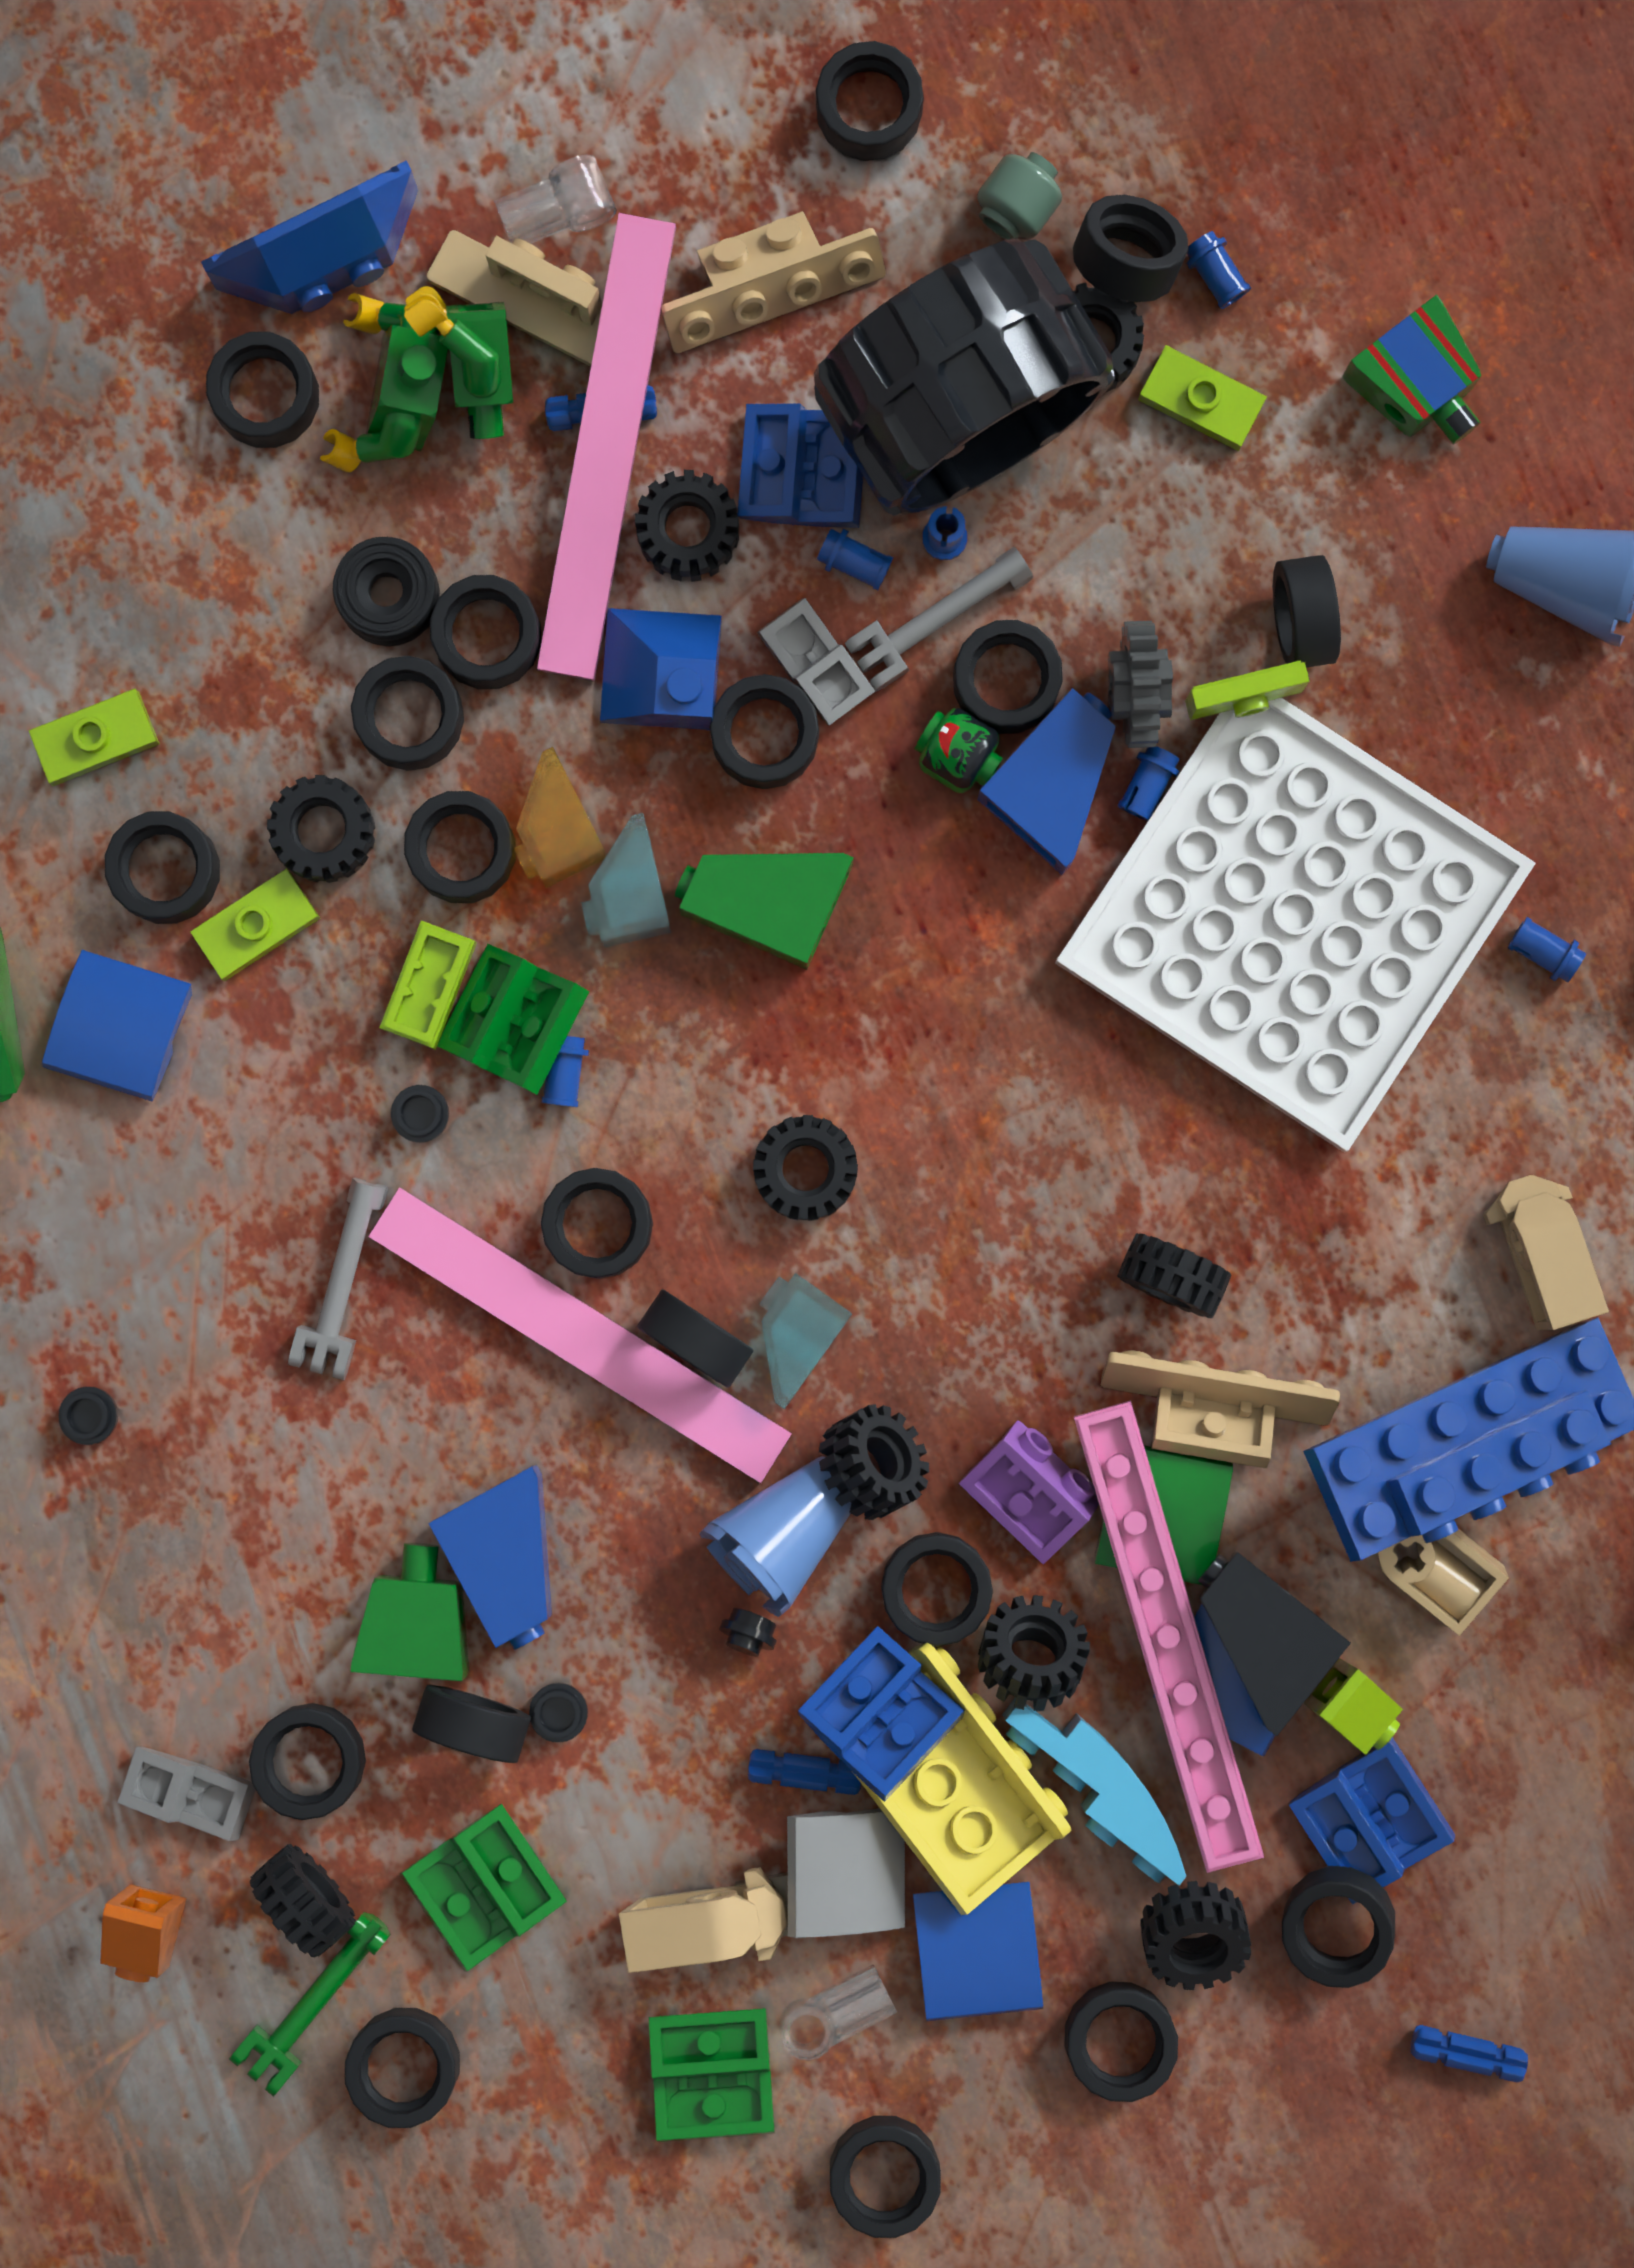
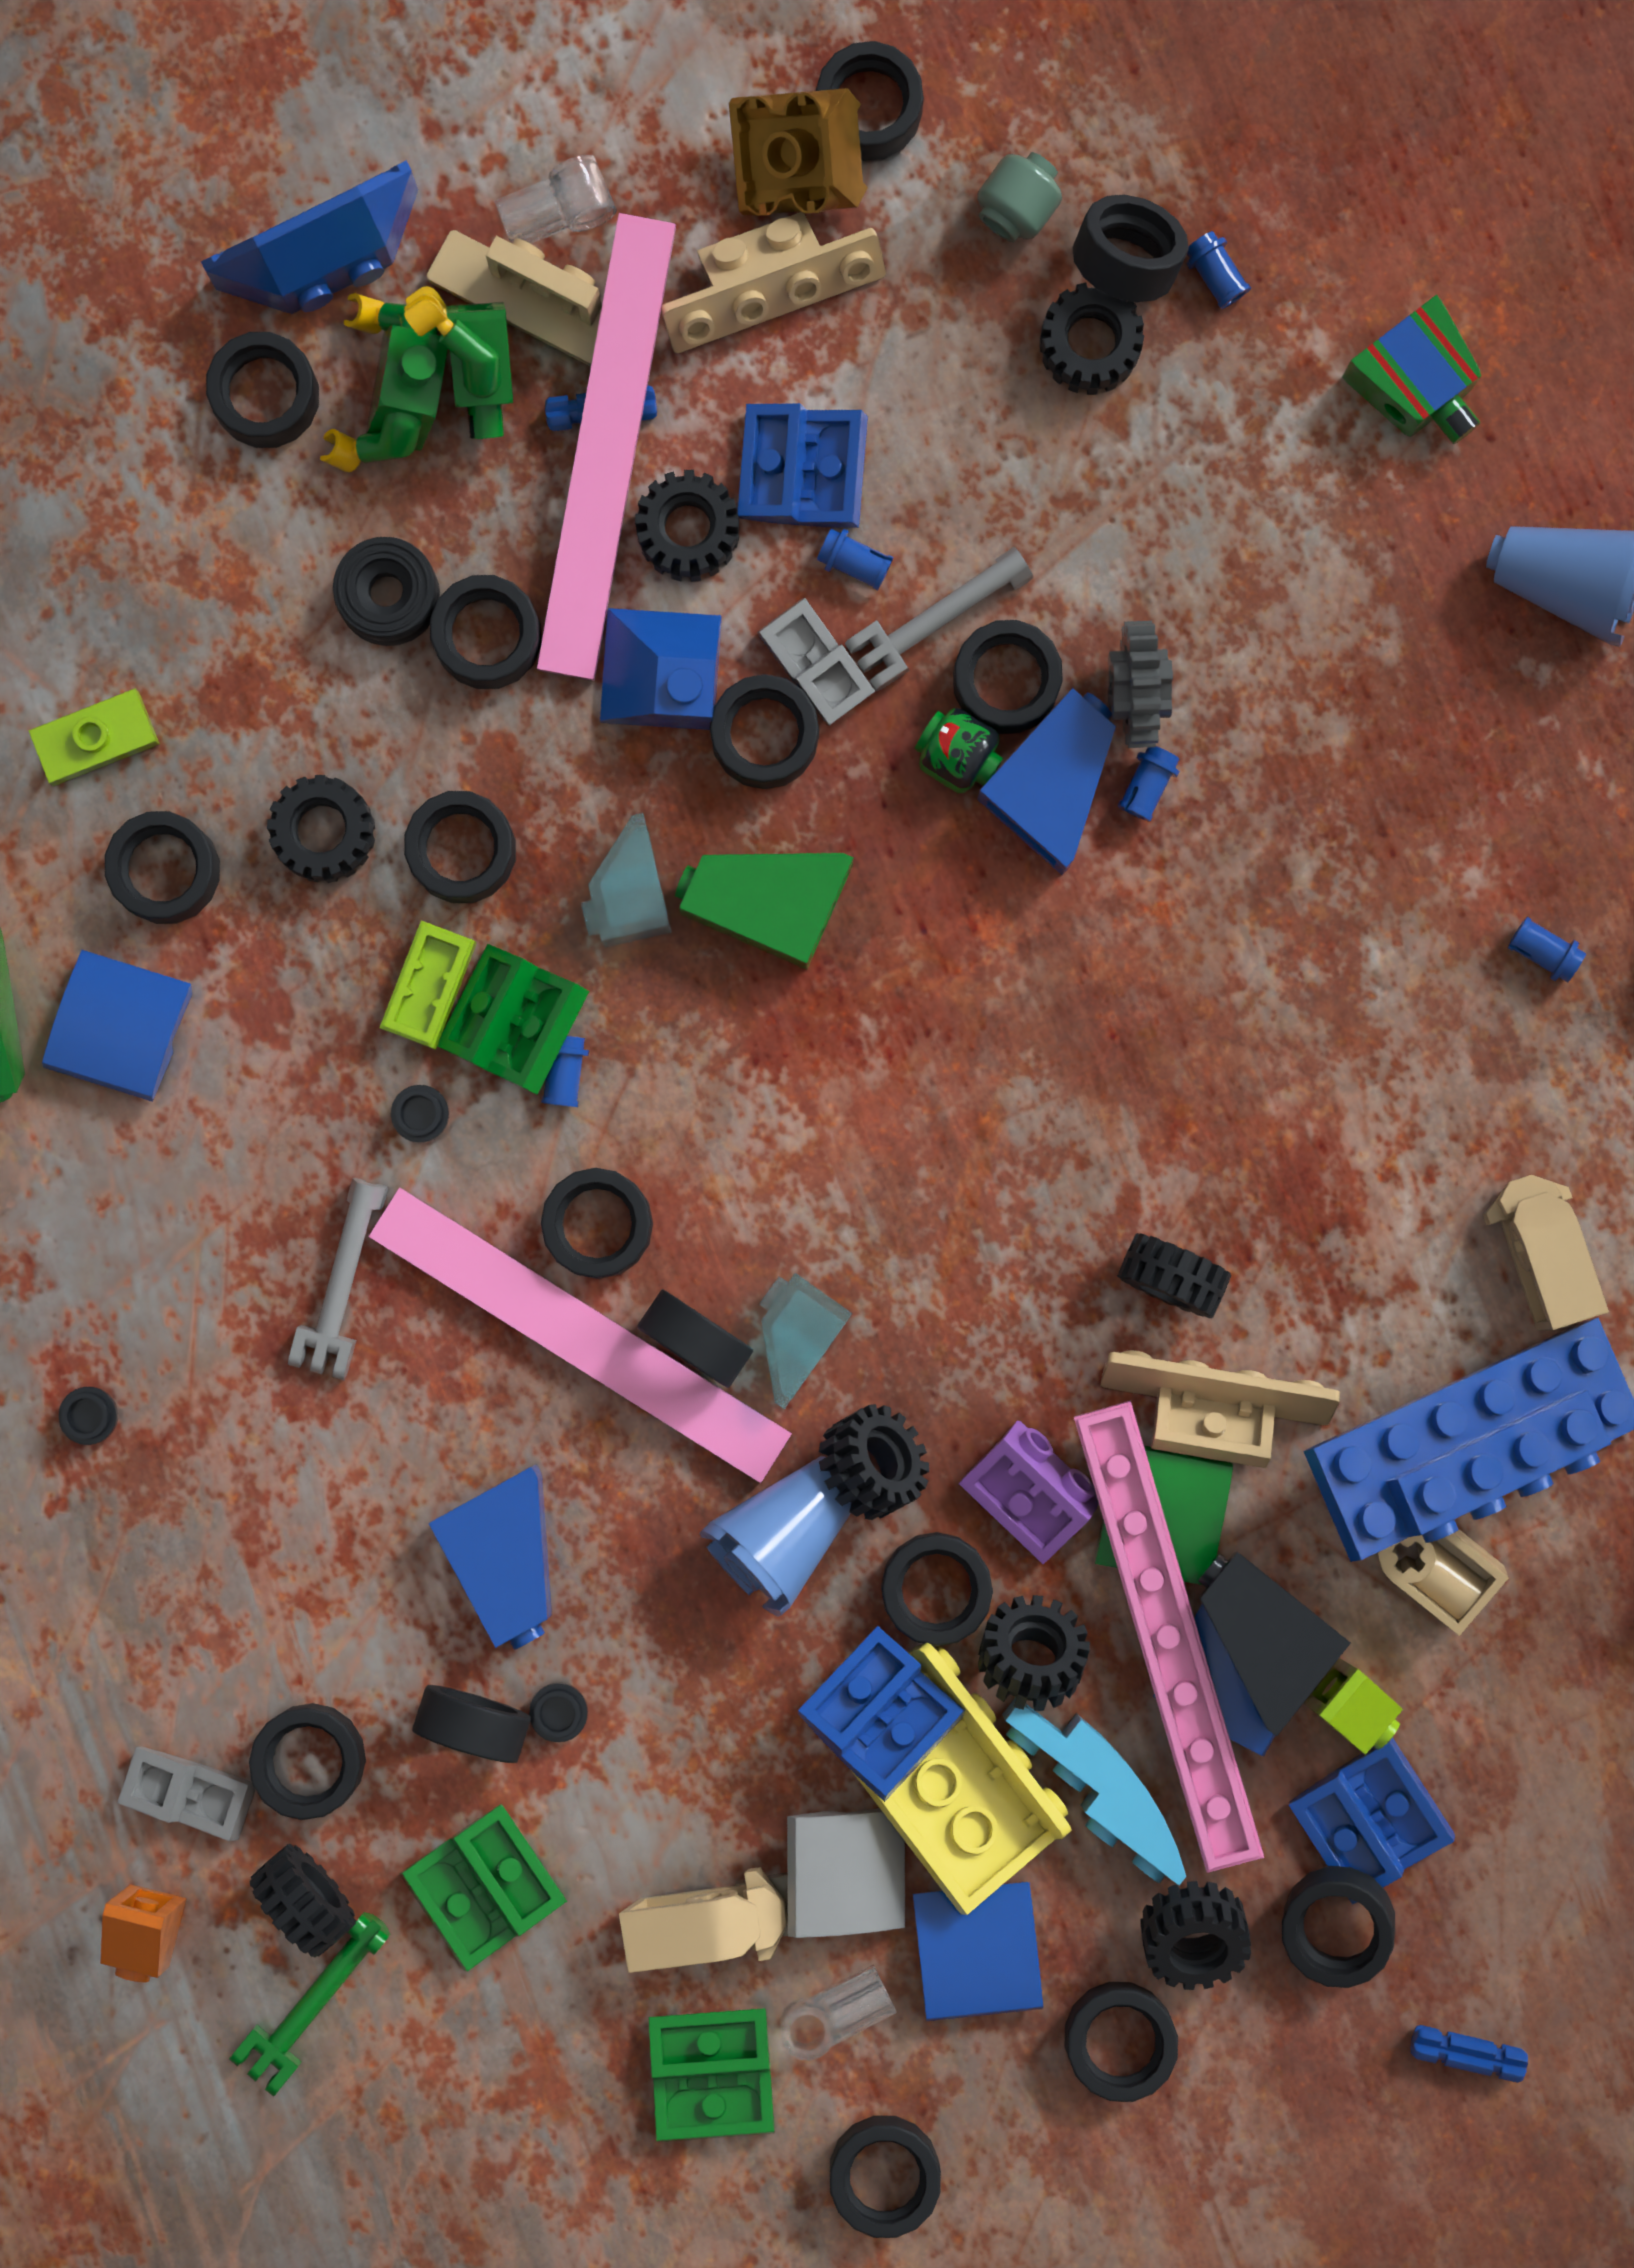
lime plate [190,868,321,981] -> none
black tyre [345,2008,460,2128] -> none
green torso [350,1543,469,1681] -> none
black tyre [351,656,464,771] -> none
clear yellow slope [513,747,608,888] -> none
black plate [719,1608,777,1657] -> none
blue axle [748,1749,861,1795] -> none
black tyre [753,1115,858,1221] -> none
black wheel [814,238,1115,516] -> none
blue pin [922,506,967,560] -> none
white plate [1055,698,1536,1153] -> none
lime plate [1138,345,1267,452] -> none
lime plate [1185,660,1310,720] -> none
black tyre [1272,555,1341,668] -> none
none -> pearl gold slope [729,88,868,216]

